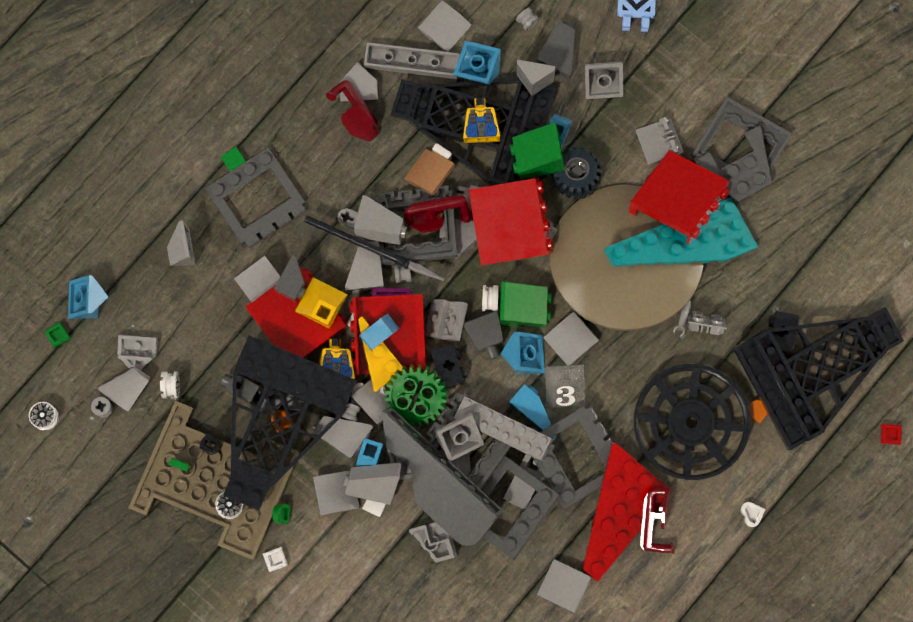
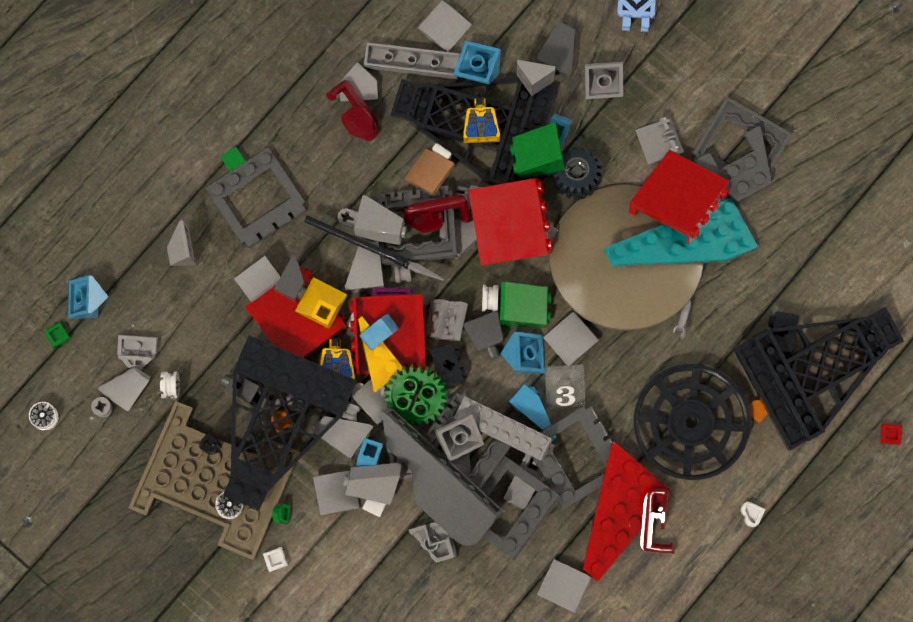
green tile [168,458,191,473] -> none
light grey wheel [516,7,539,31] -> none
light grey hinge [685,311,727,335] -> none

